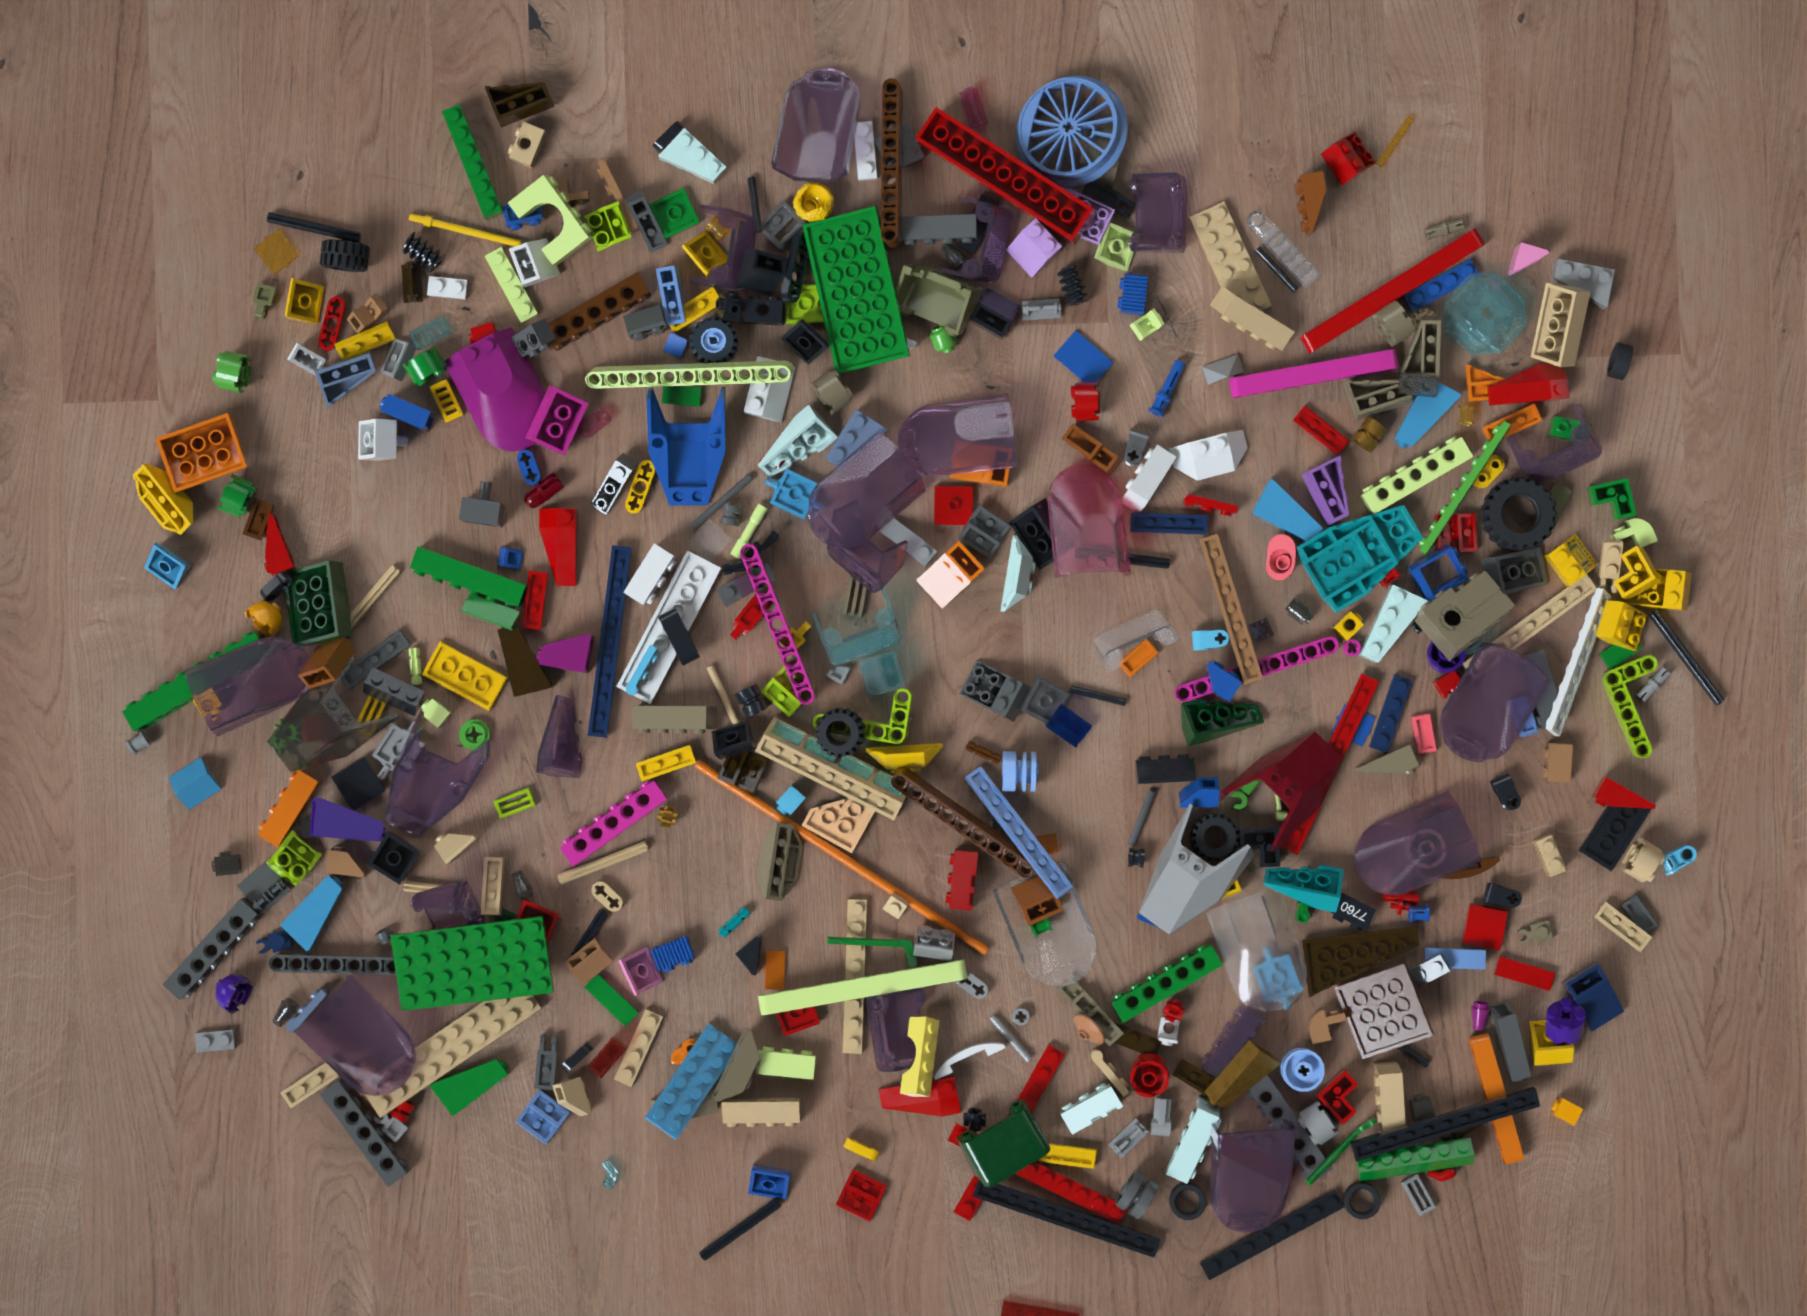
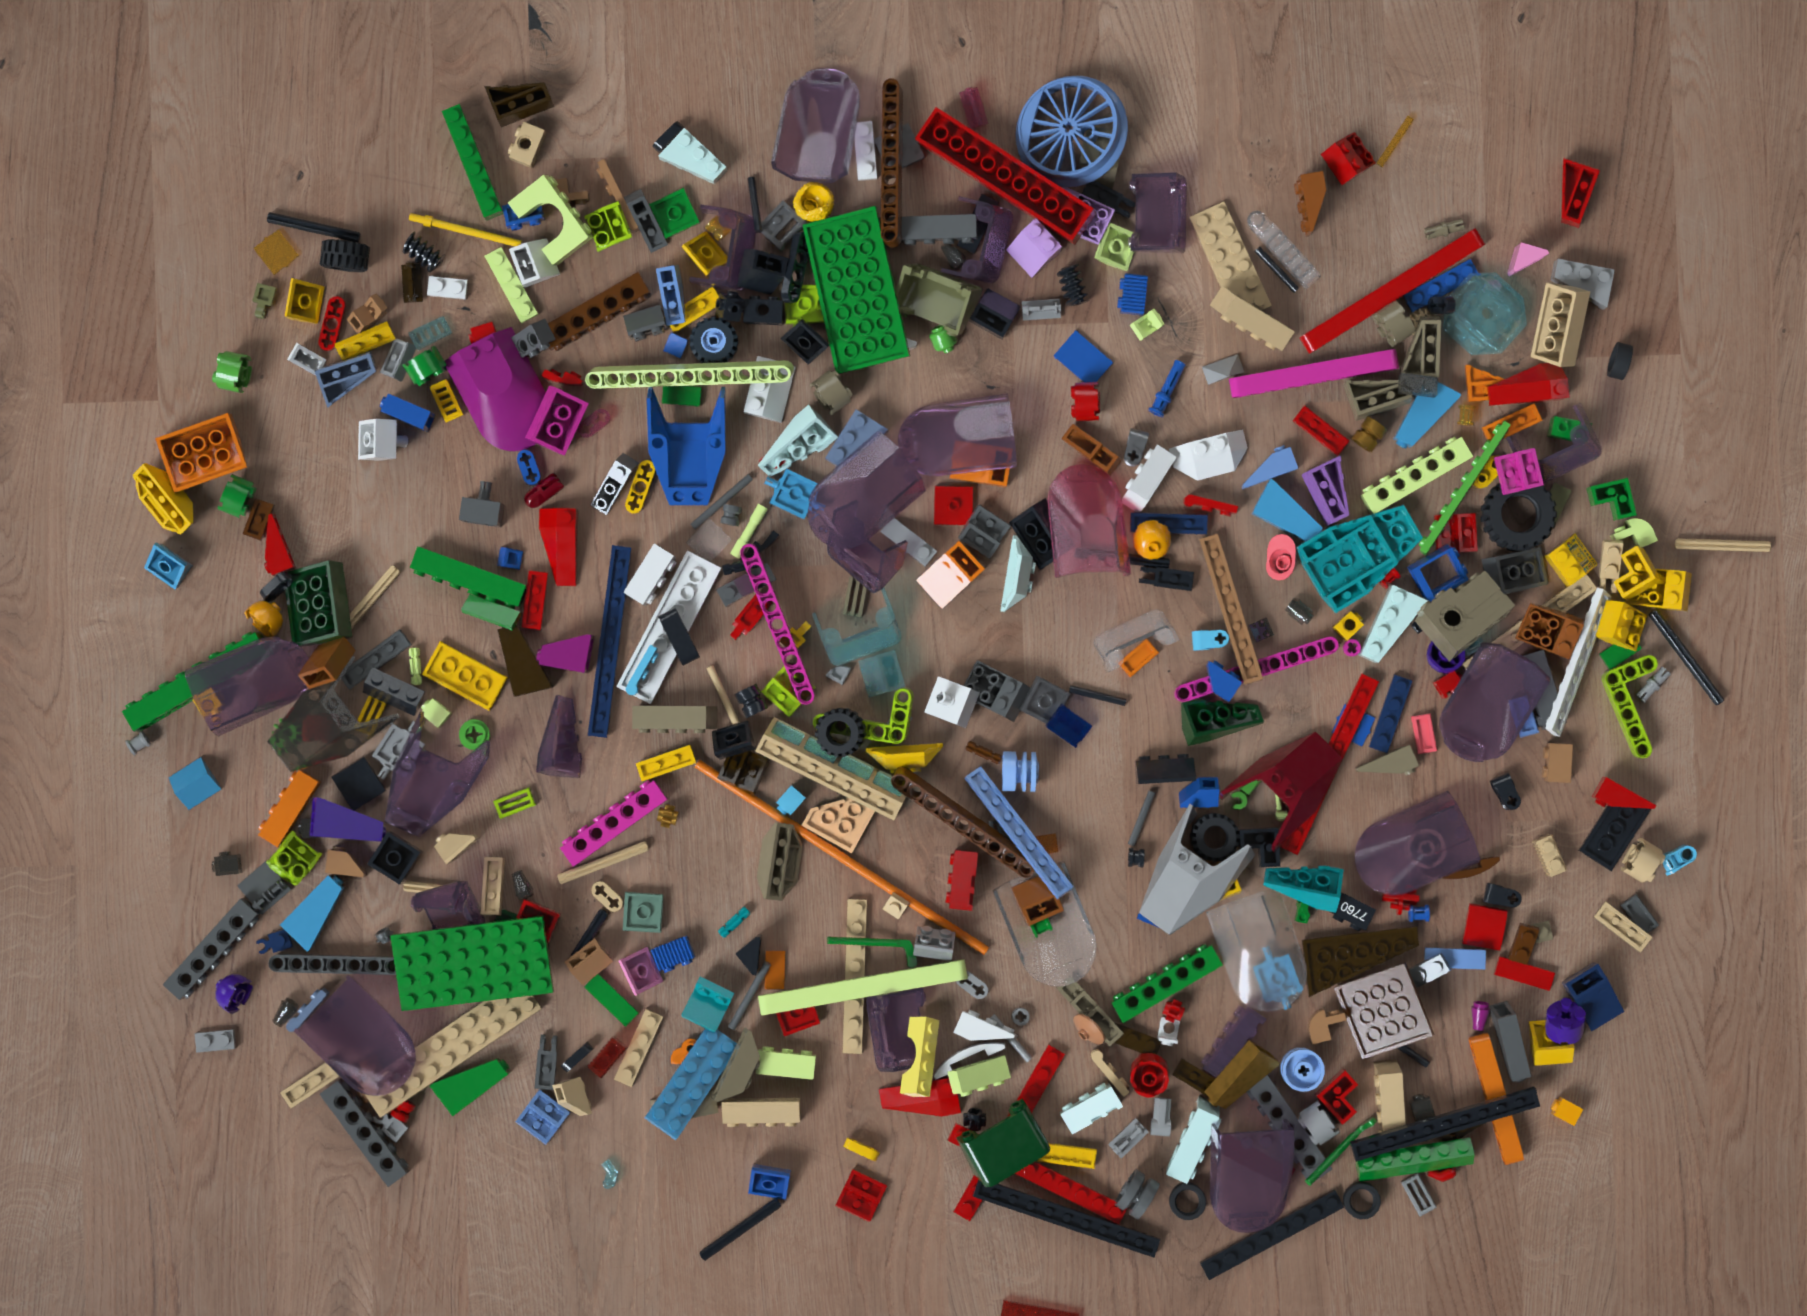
none -> red slope [541,368,584,386]
none -> sand green plate [623,892,664,933]
none -> teal bracket [681,976,734,1033]
none -> dark grey bar [728,961,771,1030]
none -> white brick [924,676,980,728]
none -> yellowish green brick [947,1055,1011,1096]
none -> white slope [953,1010,1018,1041]
none -> light orange cylinder [1133,520,1171,560]
none -> black hinge [1139,567,1194,591]
none -> medium blue slope [1241,445,1298,489]
none -> black beam [1428,297,1456,314]
none -> dark pink slope [1494,448,1544,495]
none -> reddish brown plate [1508,923,1539,965]
none -> dark orange slope [1515,603,1584,659]
none -> red wedge [1561,158,1600,228]
none -> tan axle [1675,538,1771,552]

